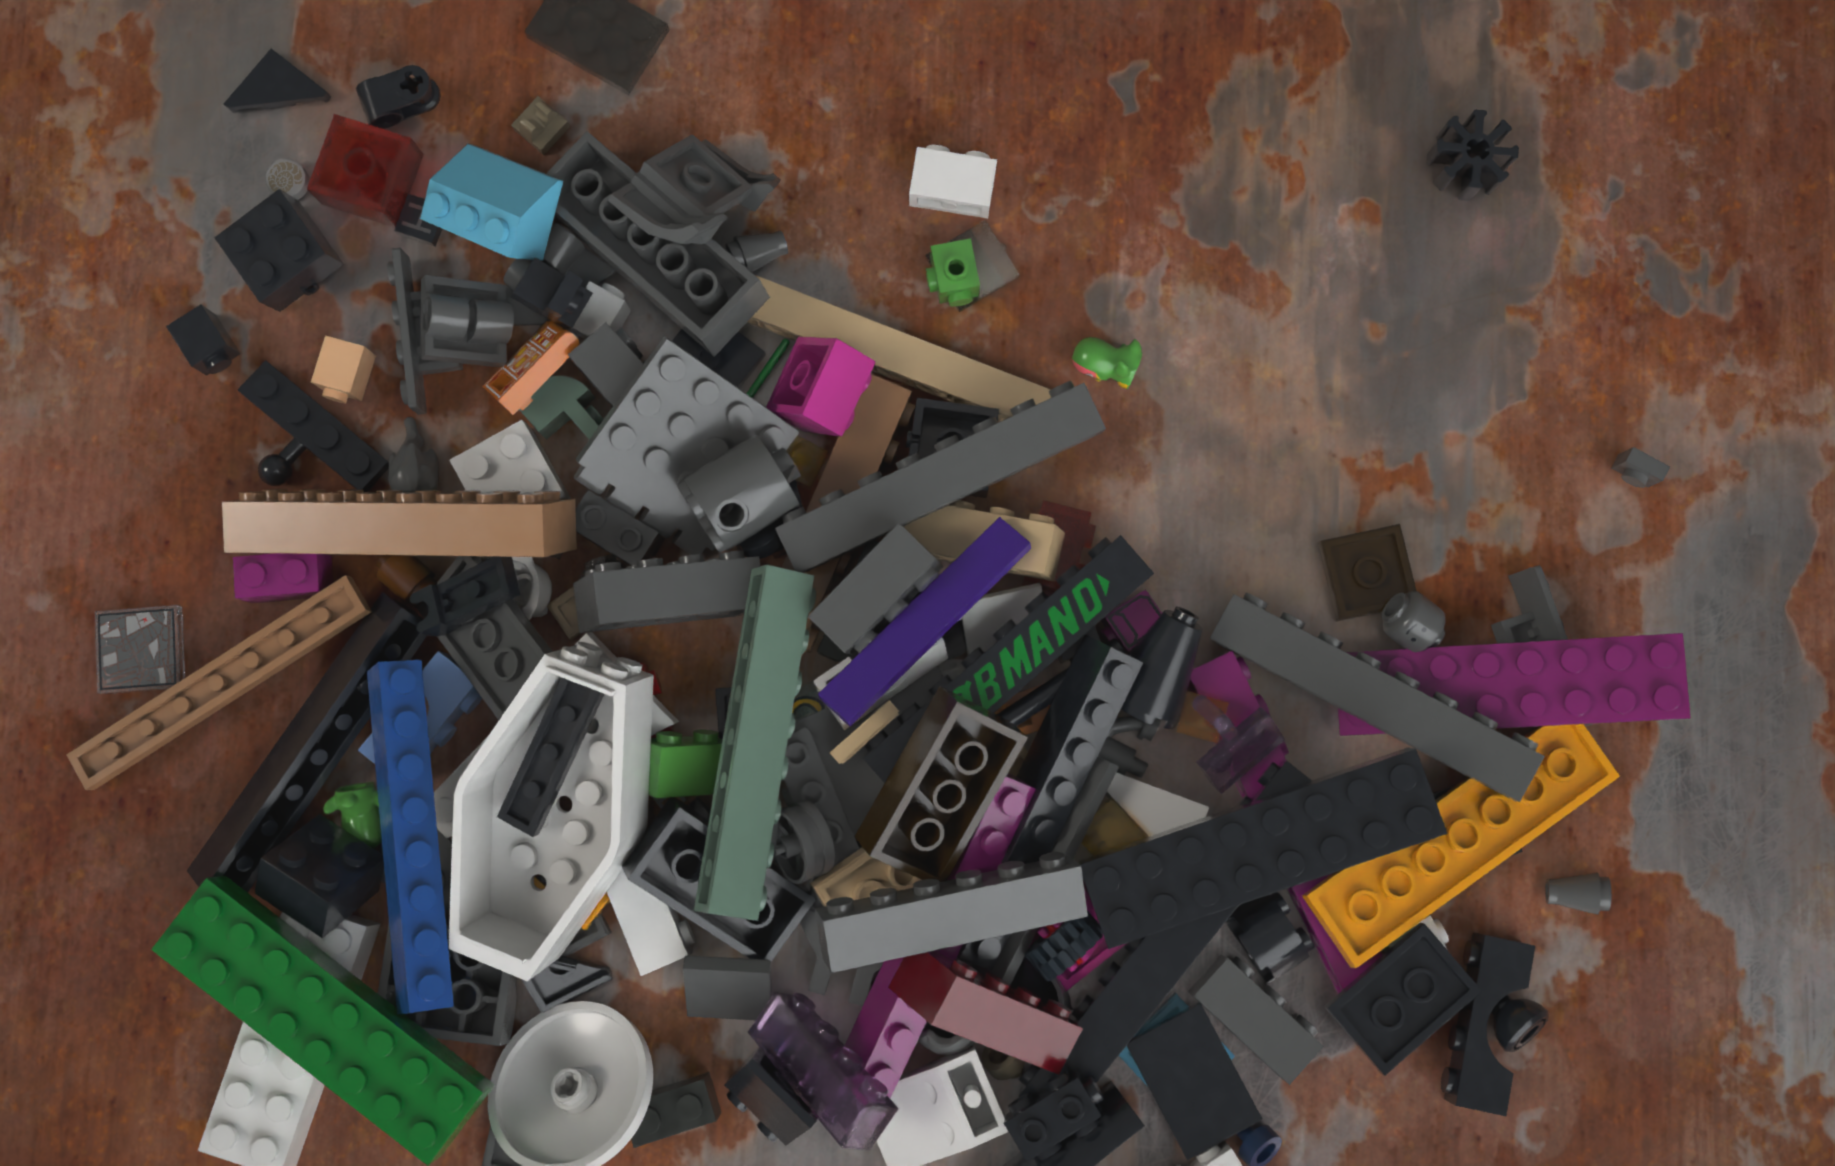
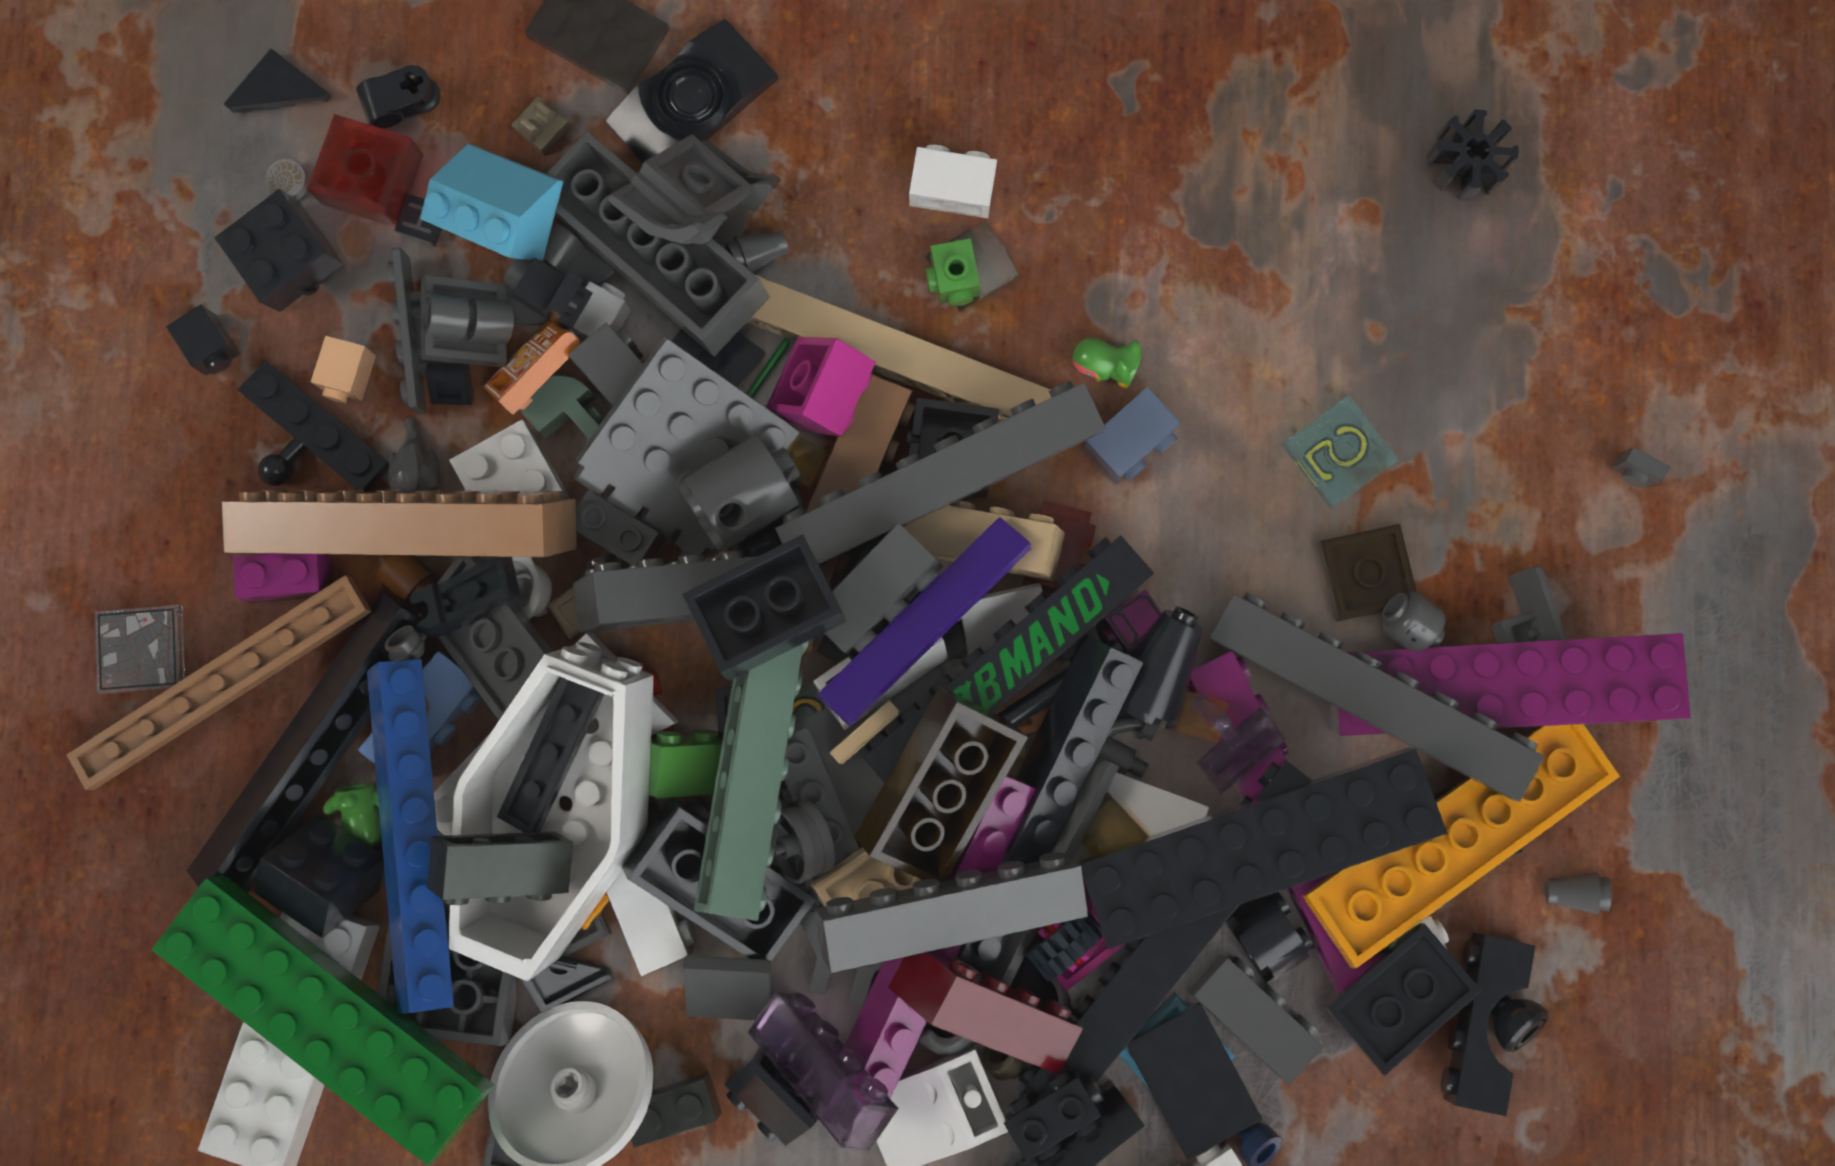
none -> dark grey plate [385,625,426,661]
none -> black tile [425,363,474,405]
none -> pearl dark grey brick [427,832,573,905]
none -> black slope [606,19,778,163]
none -> black brick [682,534,847,681]
none -> sand blue brick [1083,387,1180,484]
none -> clear light blue tile [1282,396,1398,509]

